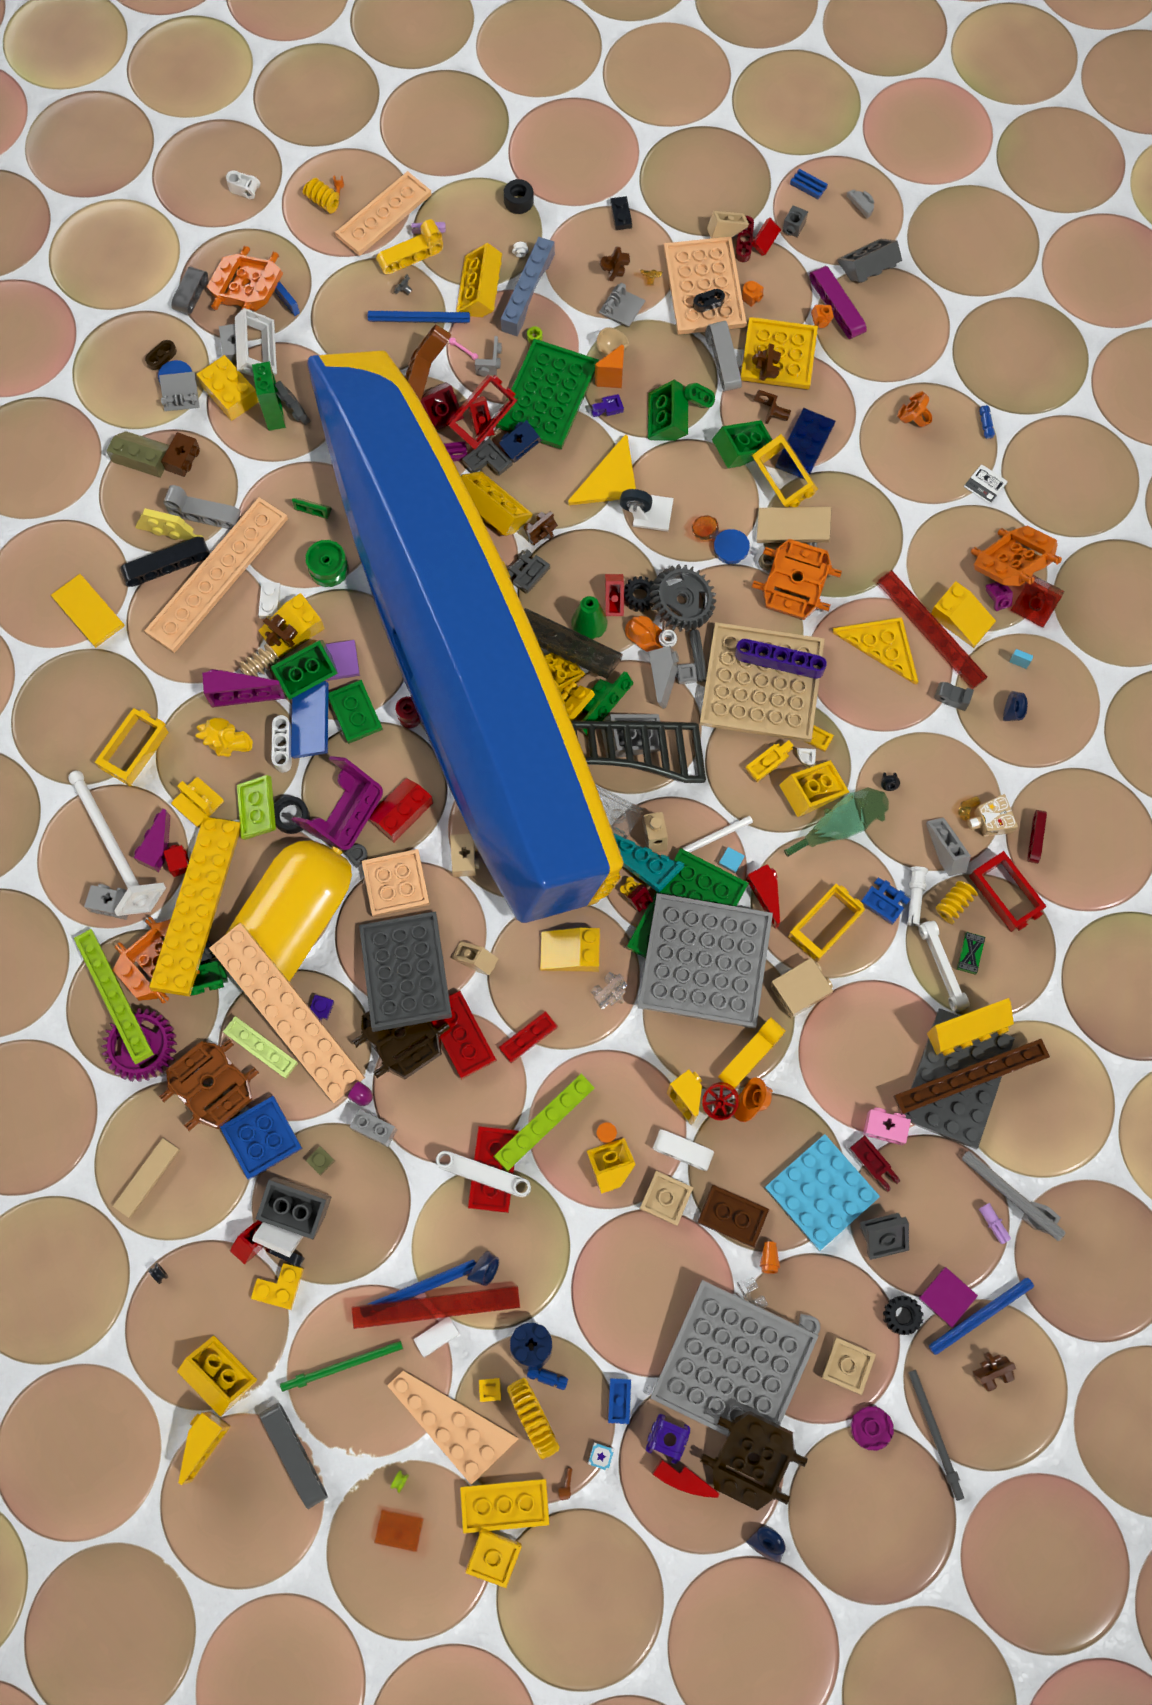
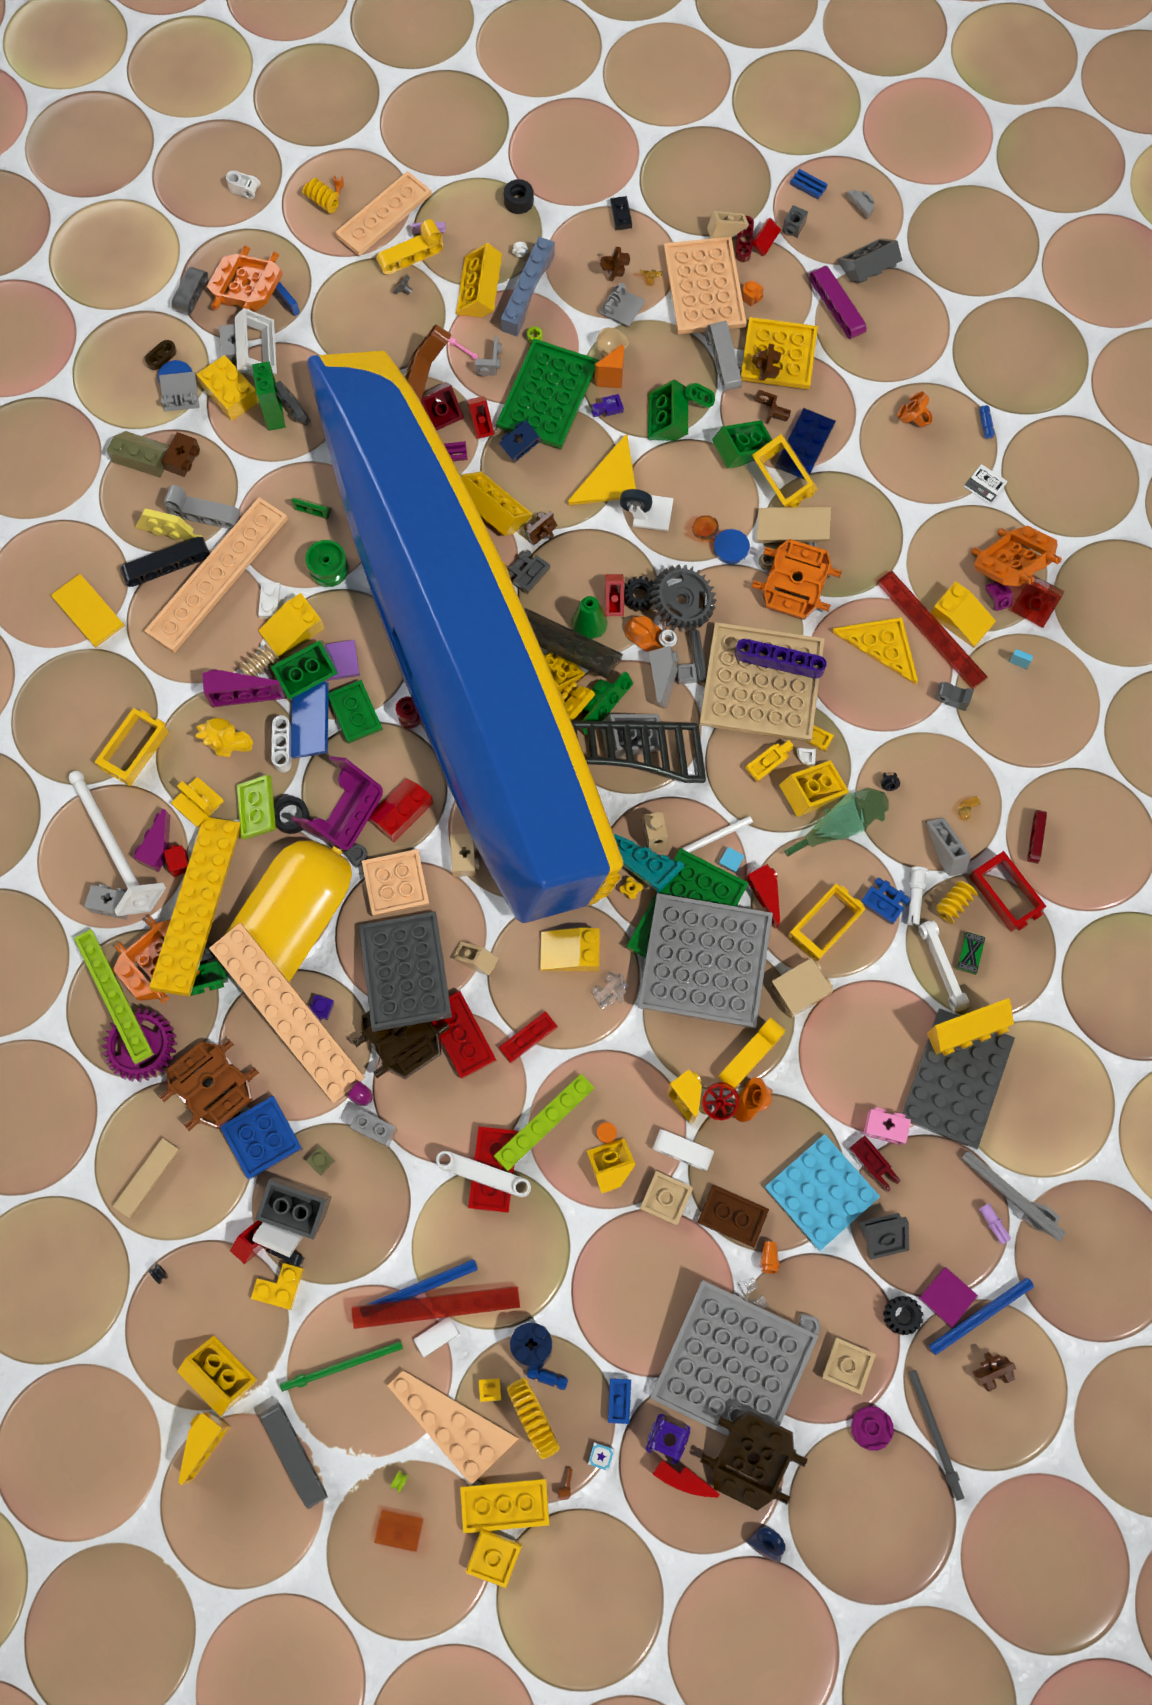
yellowish green plate [223,1016,298,1079] -> none
reddish brown hips [263,614,298,648] -> none
blue axle [367,311,470,323] -> none
red window [446,374,517,449] -> none
dark grey plate [462,439,513,475] -> none
dark blue piece [468,1251,499,1286] -> none
clear tile [595,784,644,839] -> none
dark red tile [627,884,653,912] -> none
black beam [693,289,725,312] -> none
orange plate [811,305,834,328] -> none
reddish brown plate [894,1038,1050,1115] -> none
tan torso [967,794,1018,837] -> none
dark blue piece [1003,691,1028,721] -> none

